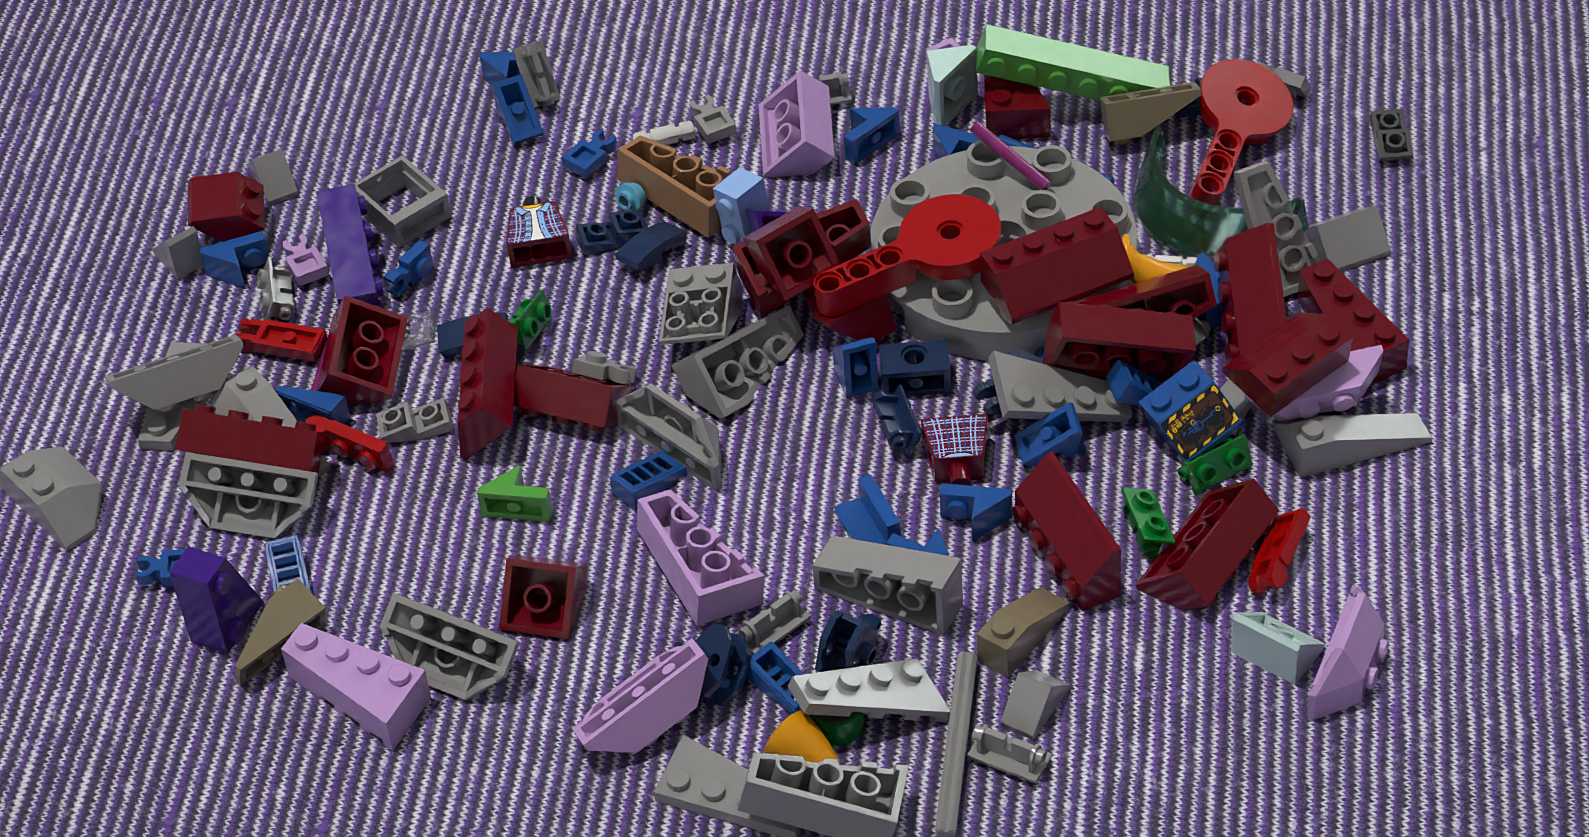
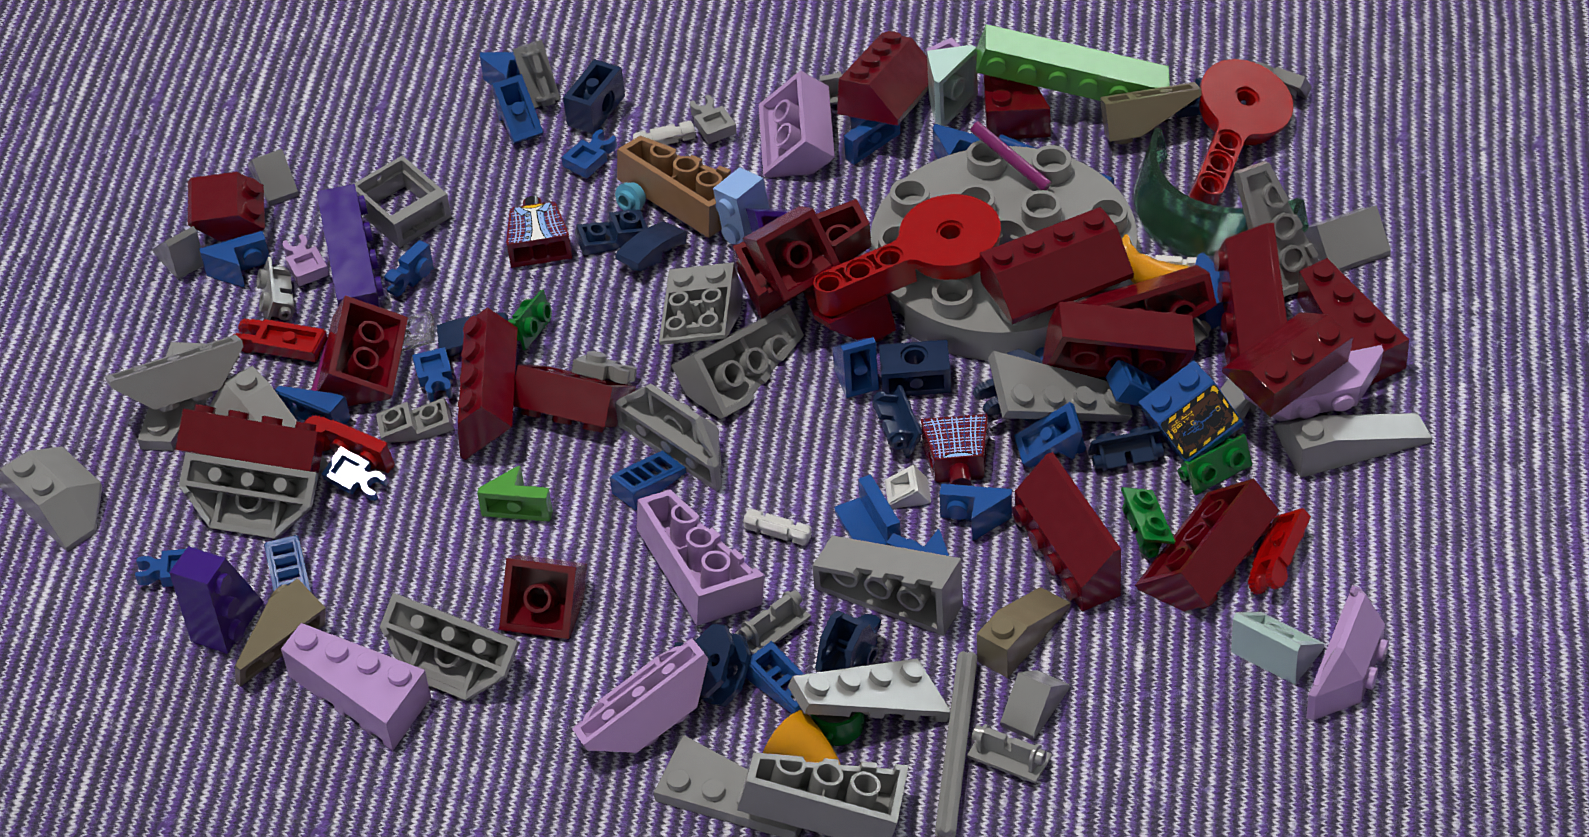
dark grey slope [1370,109,1413,161] -> none
none -> plate [321,446,388,501]
none -> blue plate [412,347,453,402]
none -> dark blue brick [563,59,625,134]
none -> white axle [743,509,812,546]
none -> dark red slope [837,31,929,126]
none -> white slope [884,465,931,509]
none -> dark blue hinge [1088,426,1164,472]

